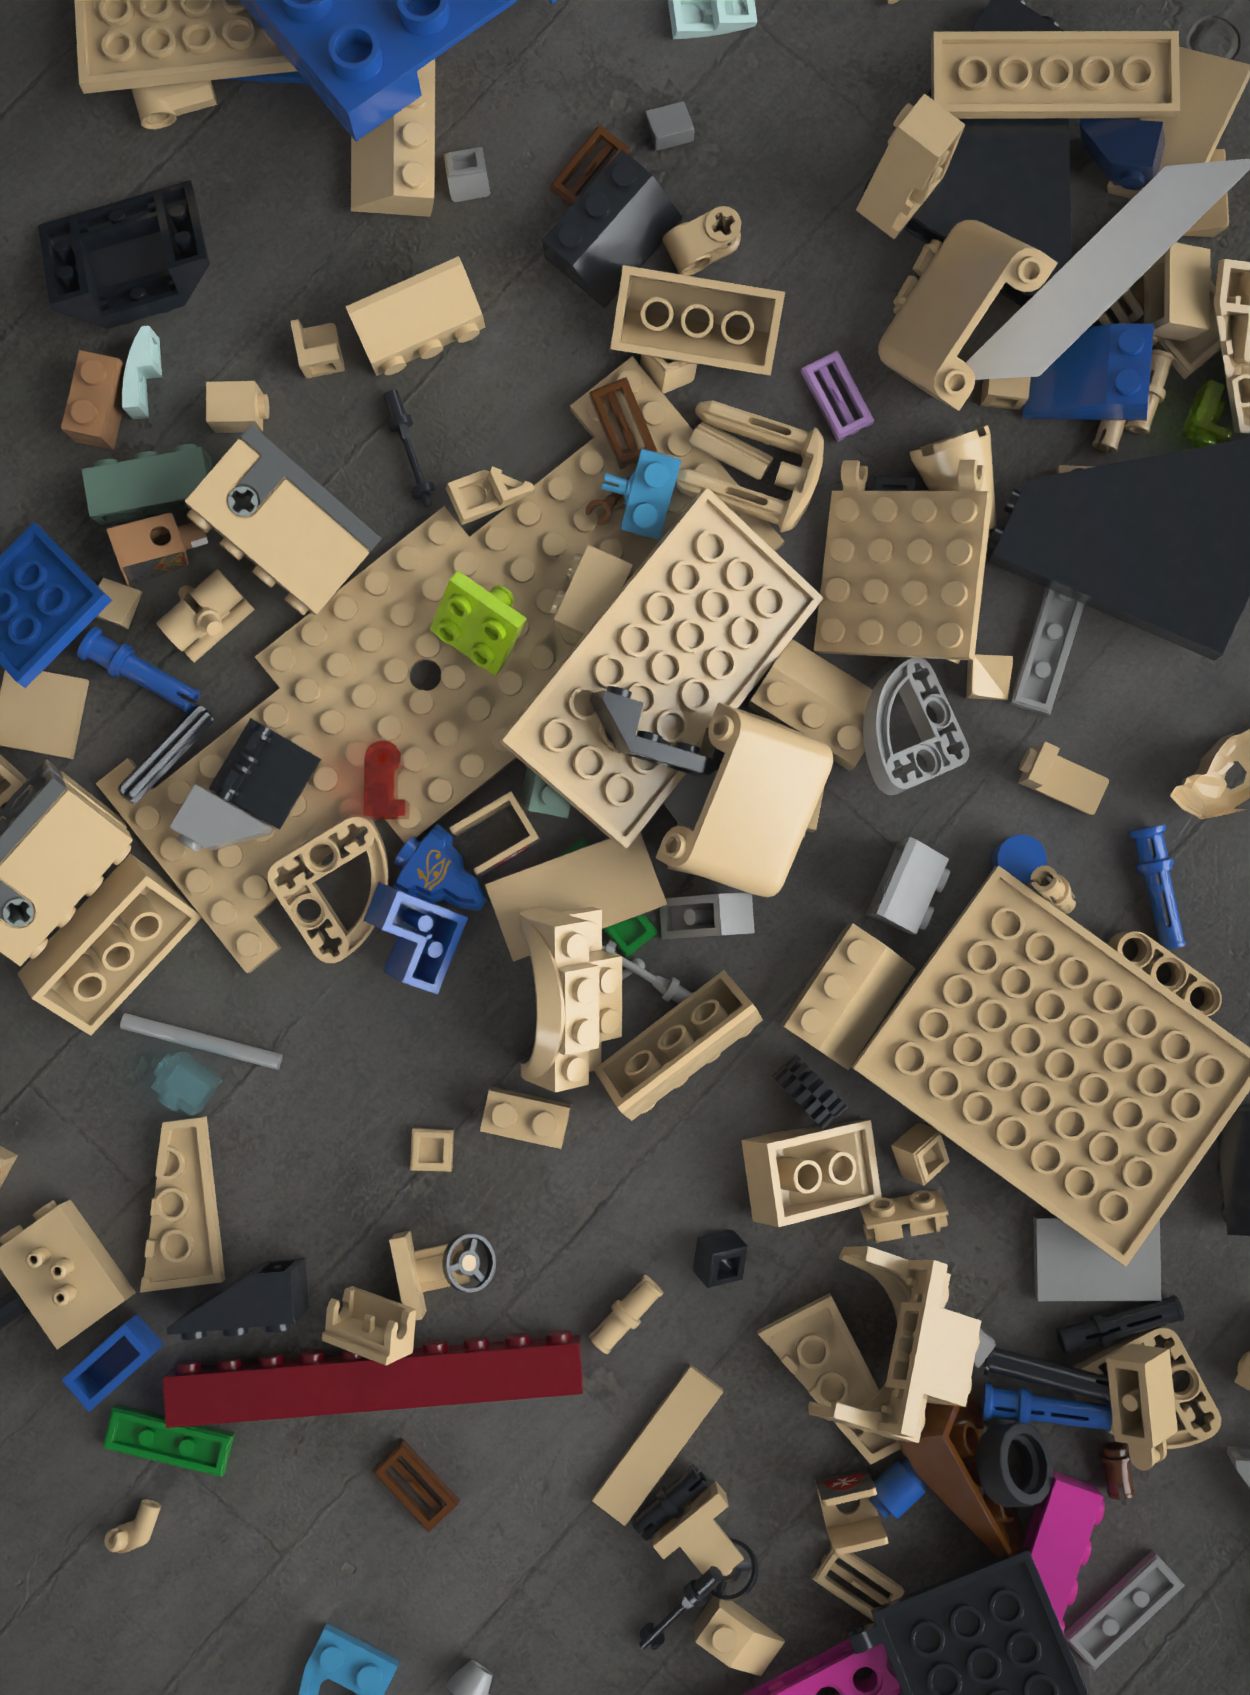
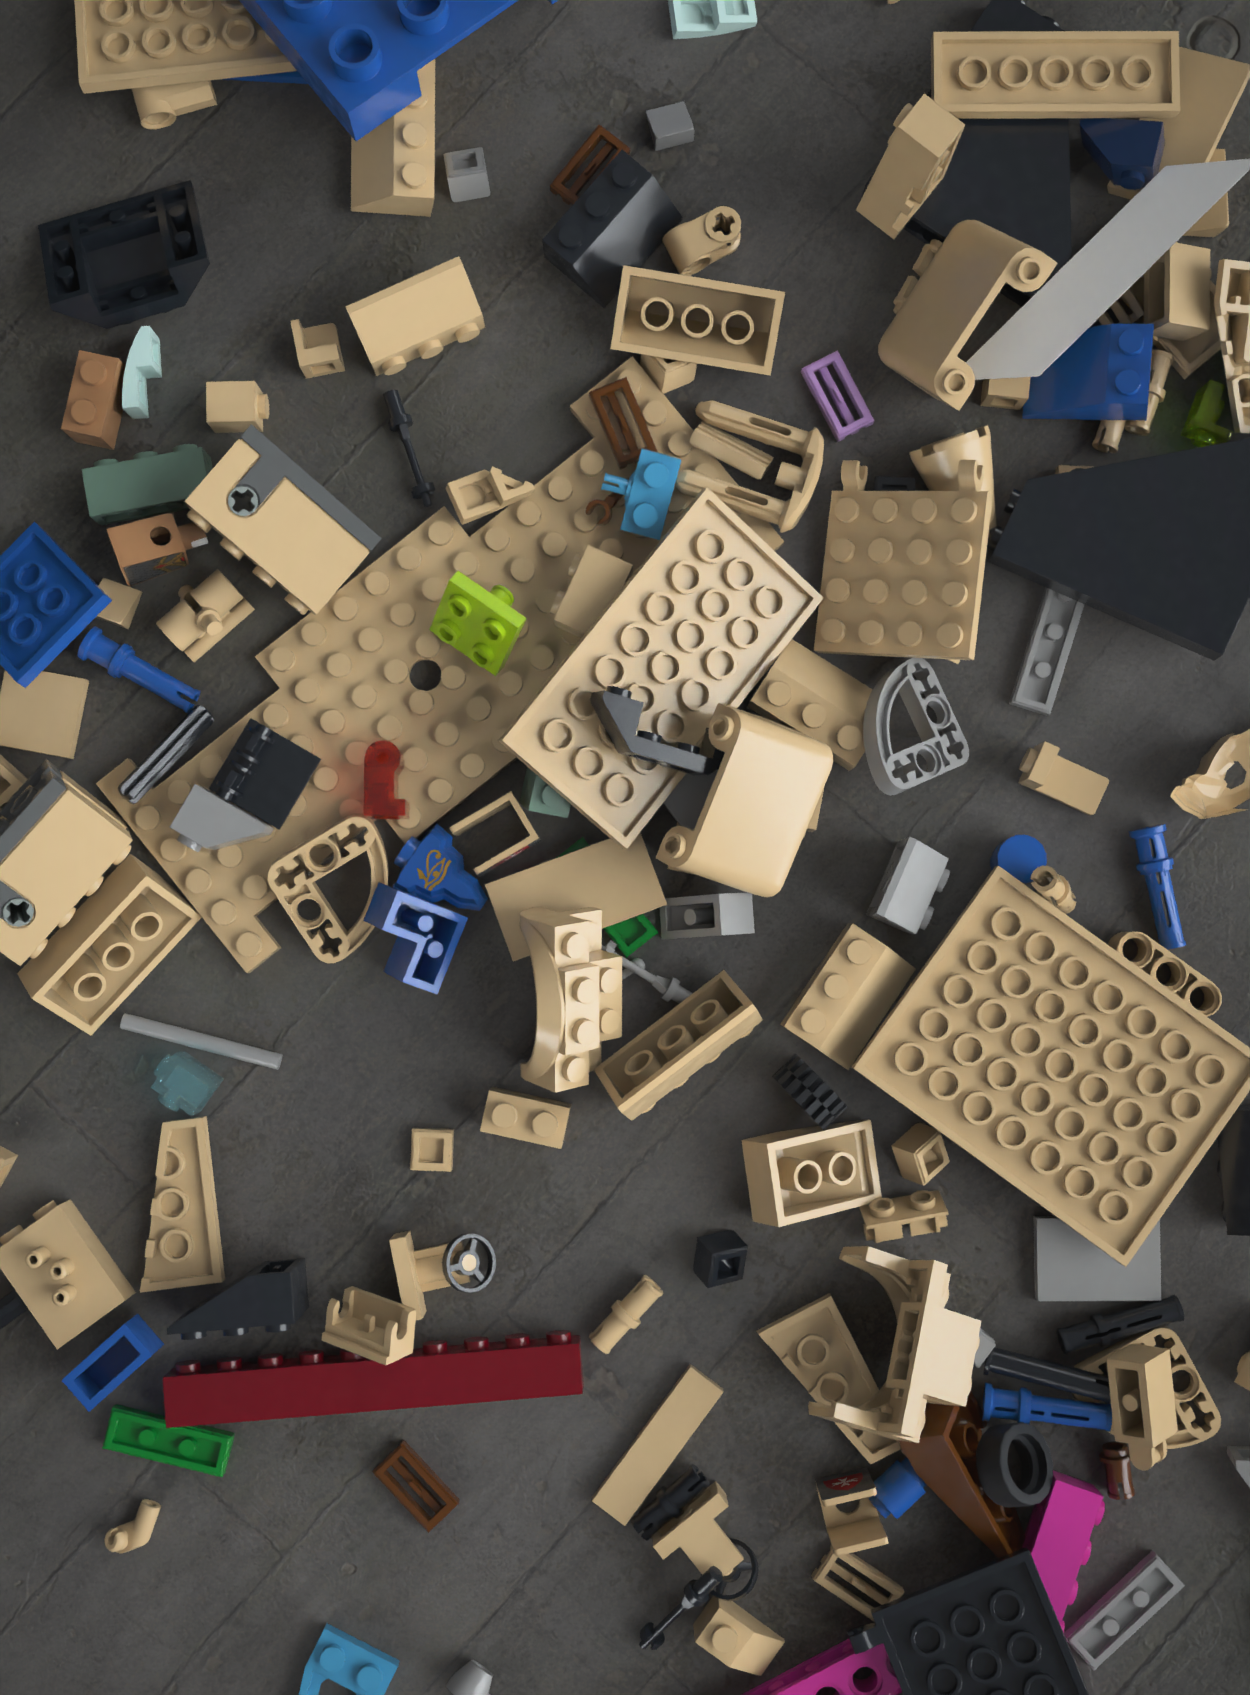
tan slope [966,654,1013,700] -> none

